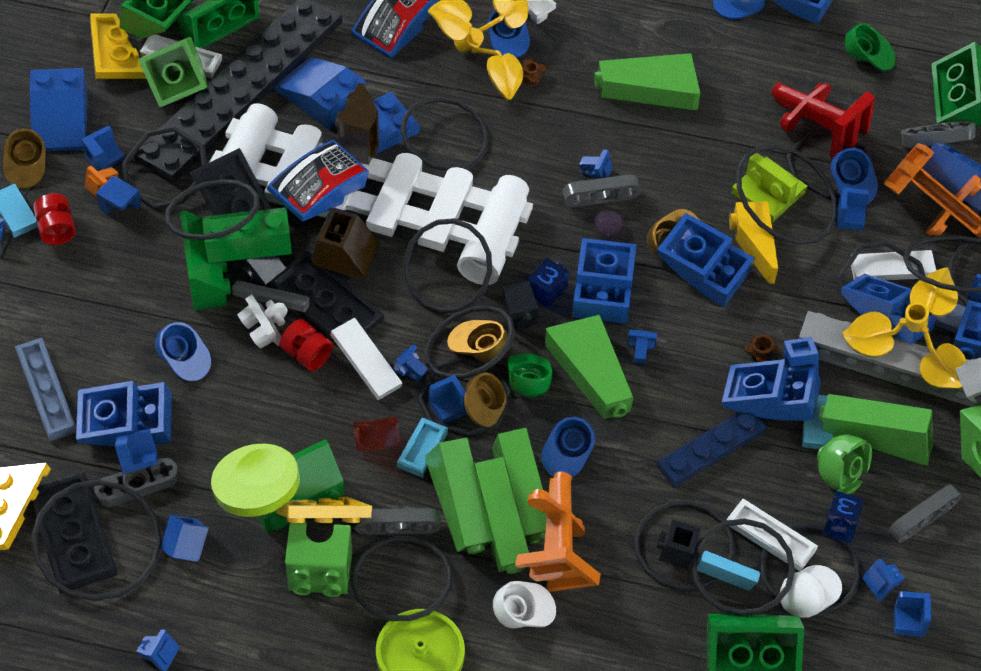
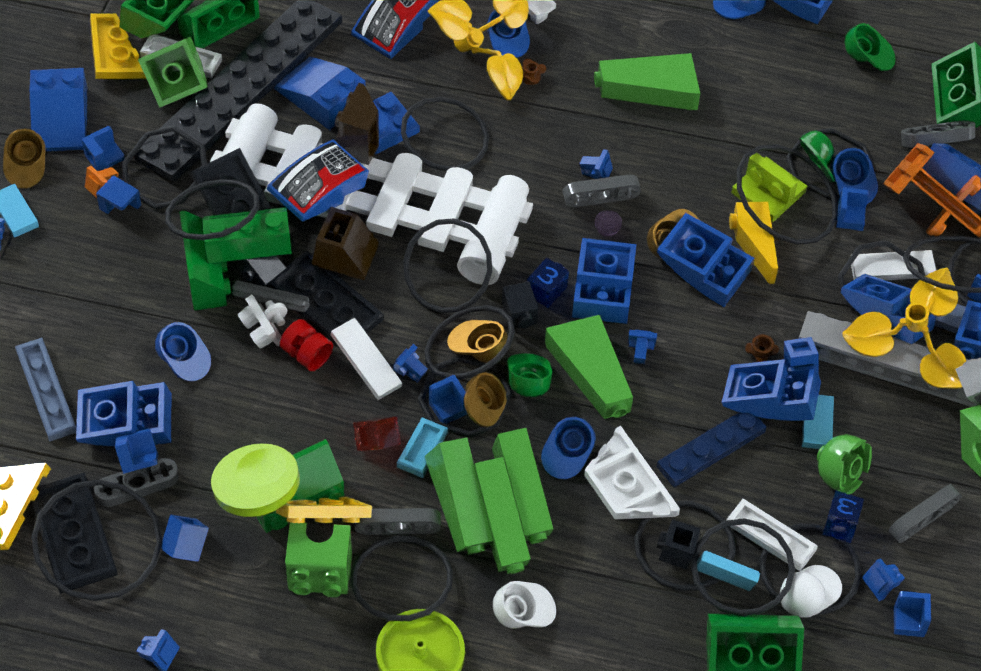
red wheel [33,193,76,245] -> none
orange piece [515,472,601,592] -> none
red piece [771,82,875,158] -> none
bright green slope [819,394,934,466] -> none
none -> white wing [584,426,680,519]
none -> green cap [799,130,835,182]

